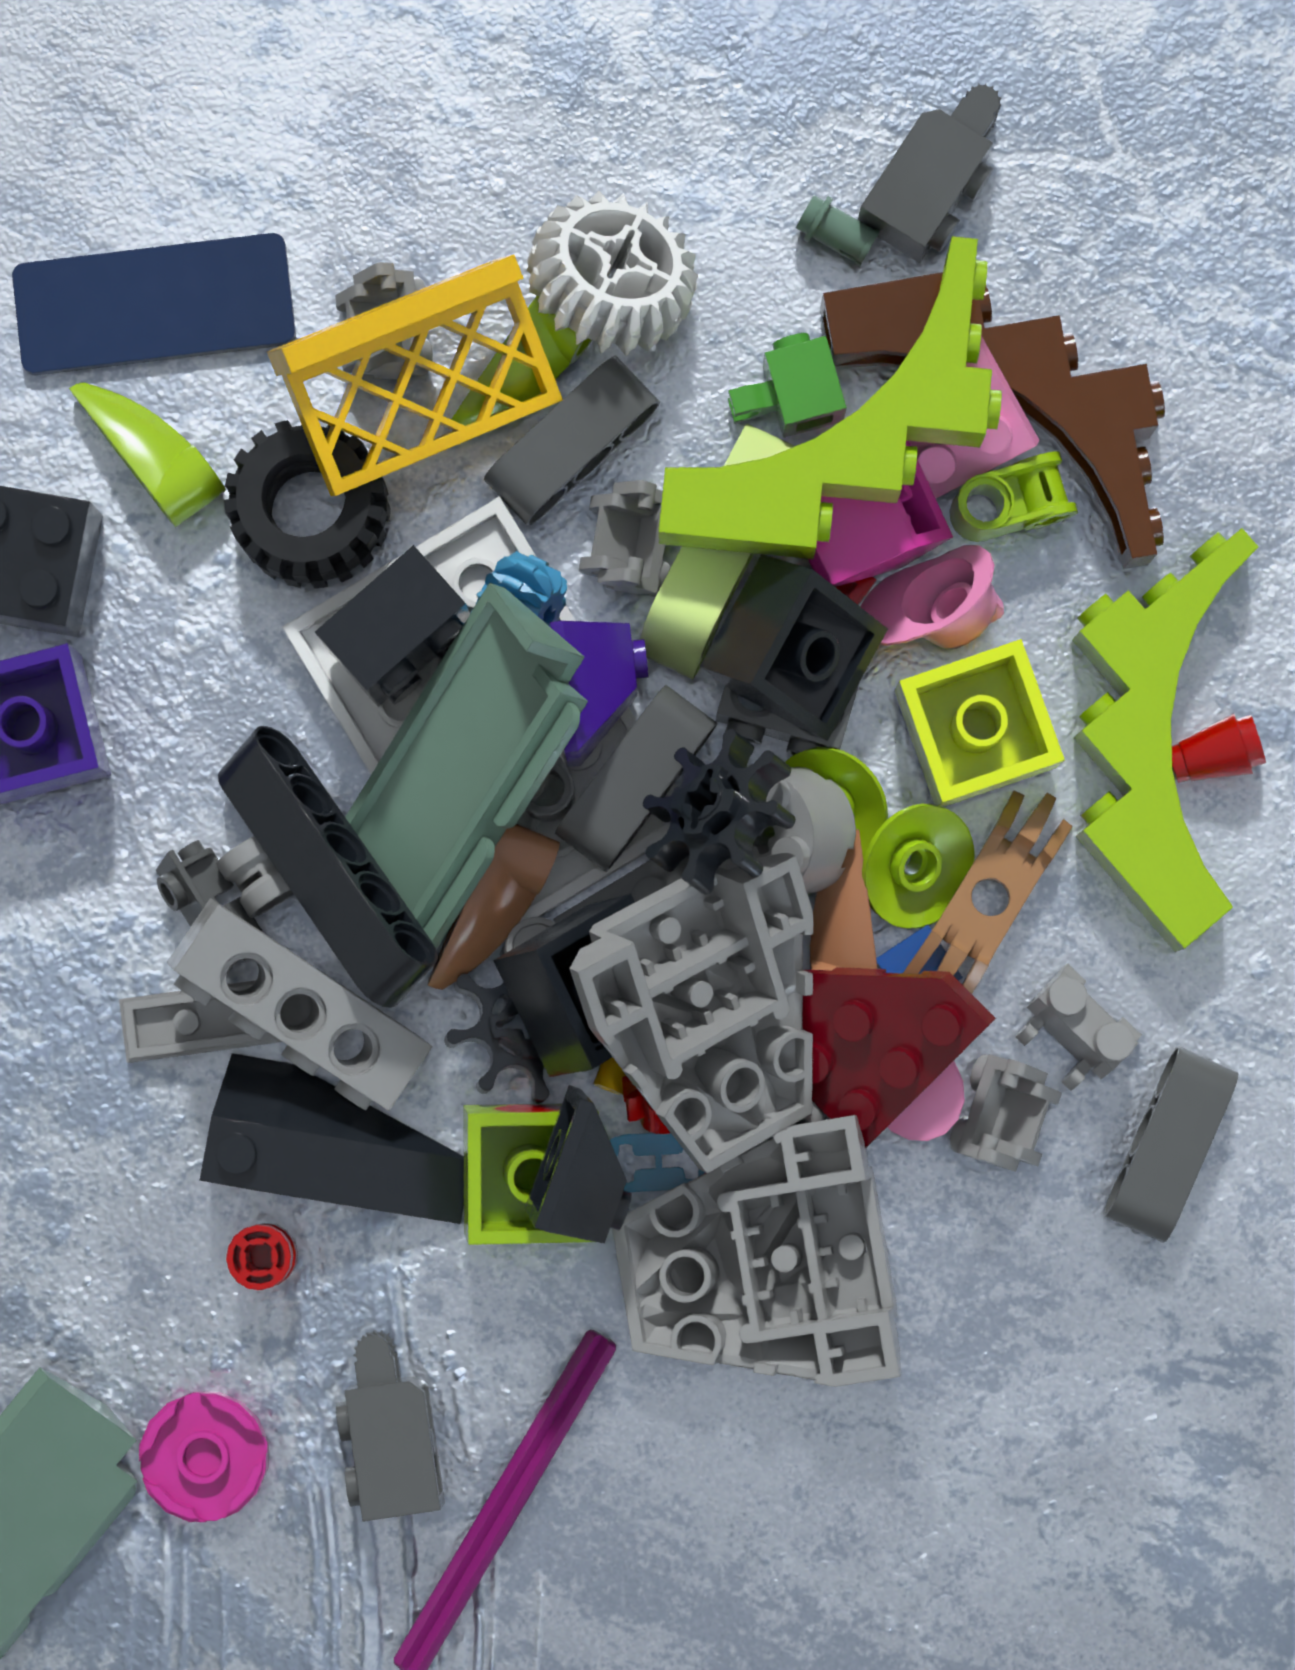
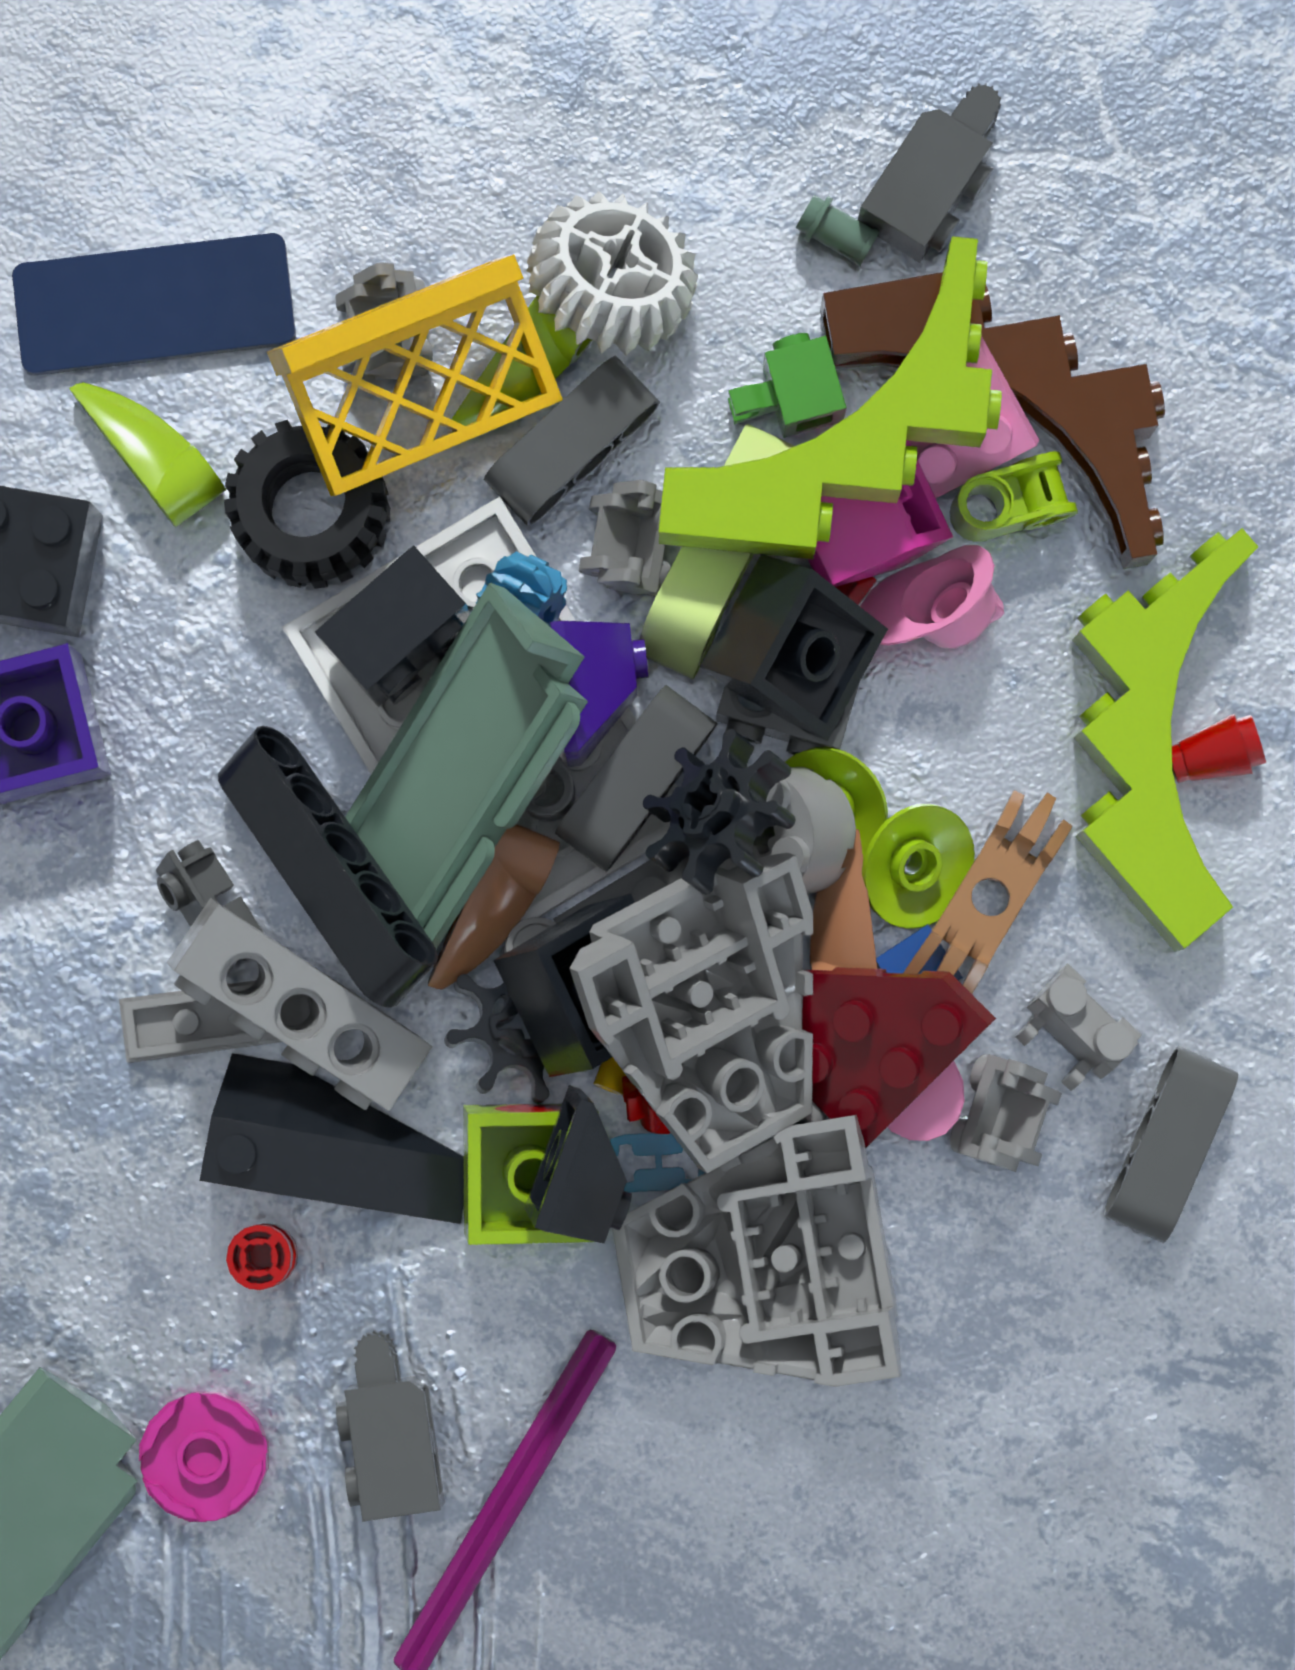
light grey wheel [216,836,293,918] -> none
neon yellow brick [894,639,1065,807] -> none

